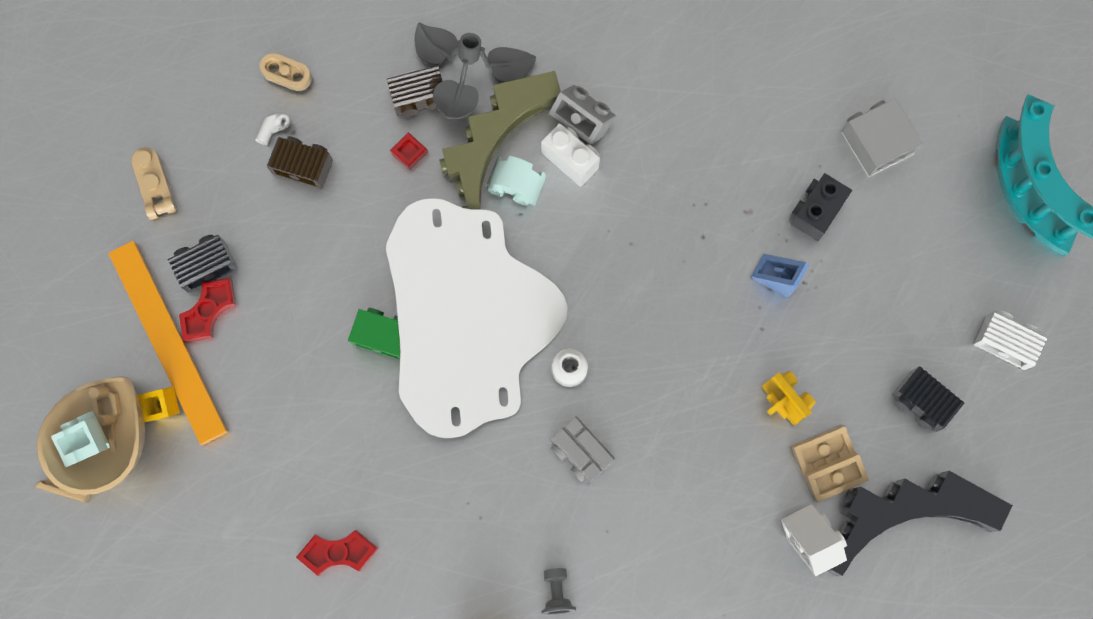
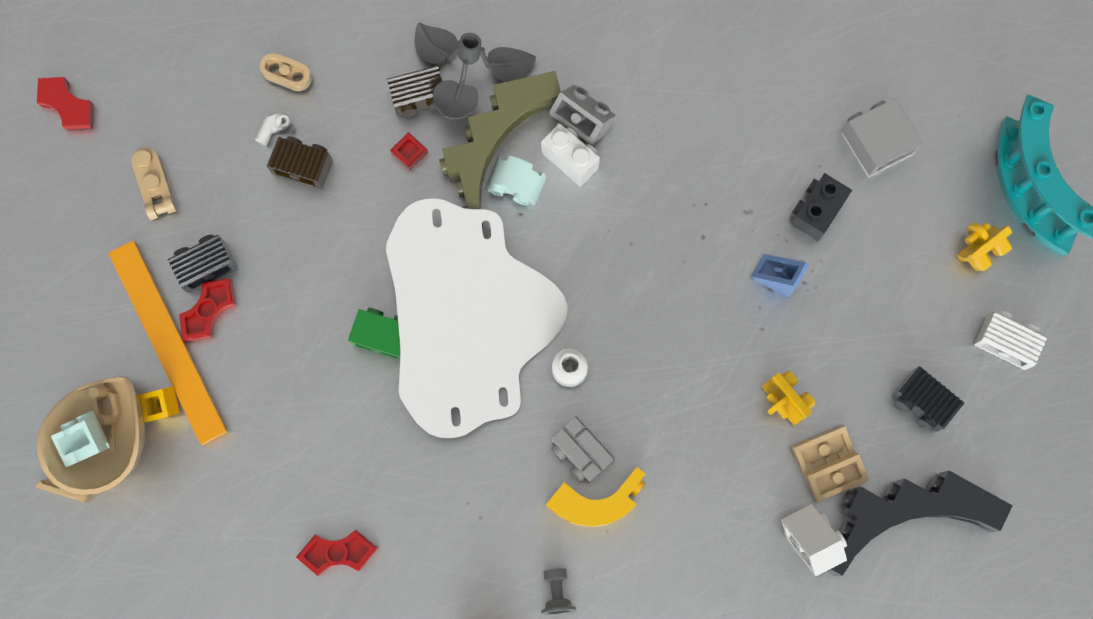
none -> red tile [37,77,93,130]
none -> yellow arch [546,467,646,527]
none -> yellow hips [956,222,1013,271]

